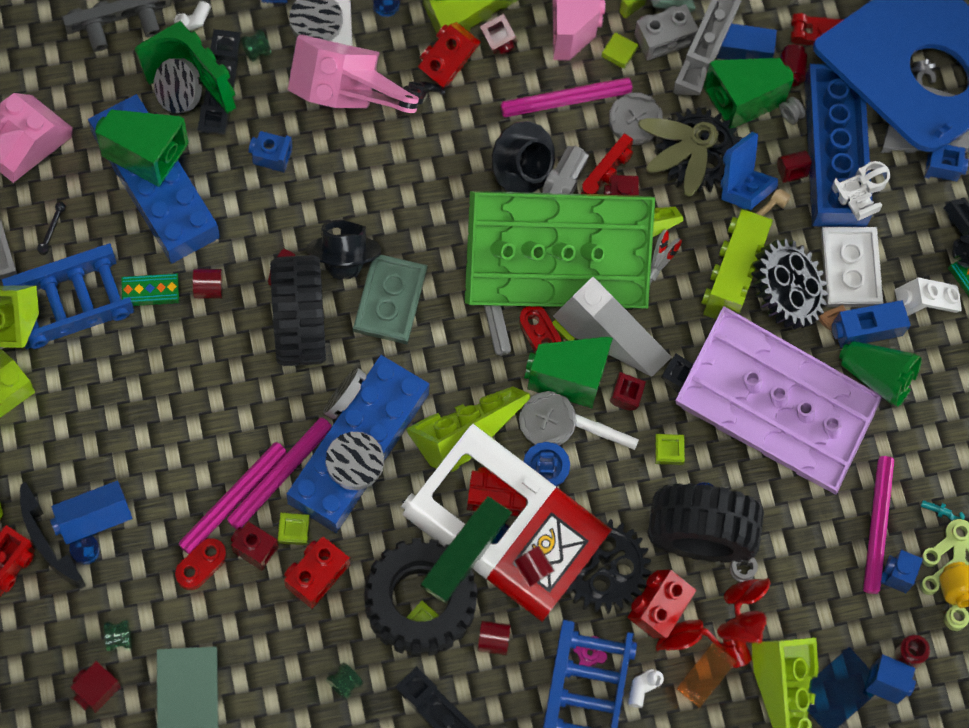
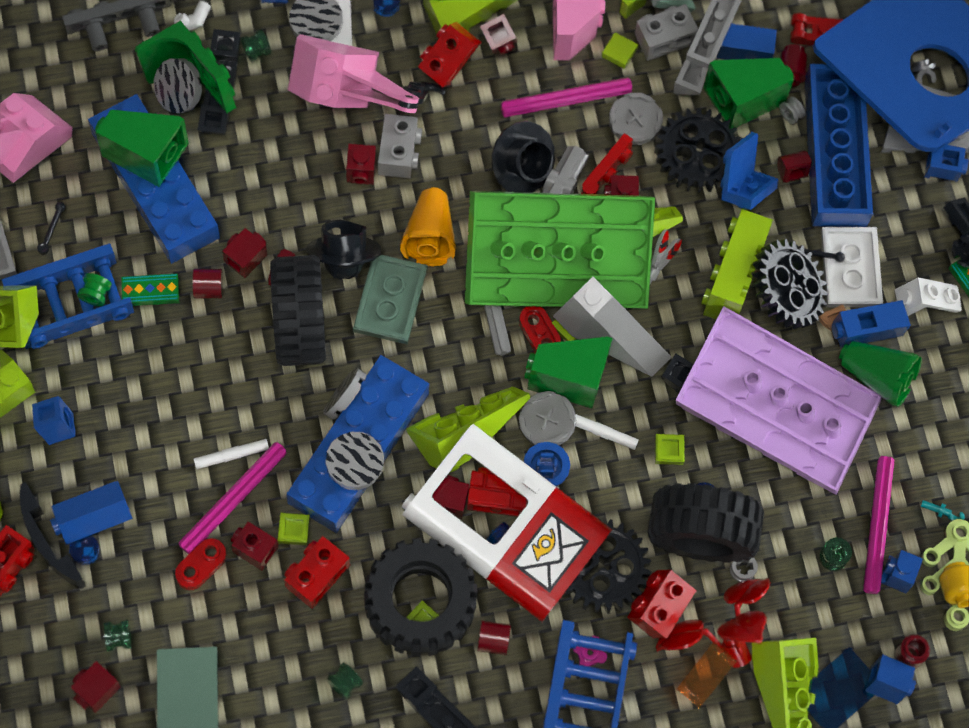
dark pink axle [227,417,332,530] -> none
blue brick [249,131,293,173] -> none
dark green slope [421,496,512,604] -> none
dark red brick [514,546,555,587] -> none
dark red brick [610,372,646,410] -> none
white arm [628,669,664,708] -> none
olive plant [638,118,718,196] -> none
tan hand [756,189,791,216] -> none
white piece [832,161,890,221] -> none
none -> blue brick [32,396,76,445]
none -> green wheel [77,273,112,307]
none -> white piece [194,439,269,469]
none -> dark red brick [222,228,267,278]
none -> dark red brick [346,144,376,185]
none -> light grey brick [378,114,422,179]
none -> light orange cone [400,187,456,267]
none -> dark red brick [432,475,470,519]
none -> black hinge [796,244,845,263]
none -> clear green wheel [819,537,852,571]

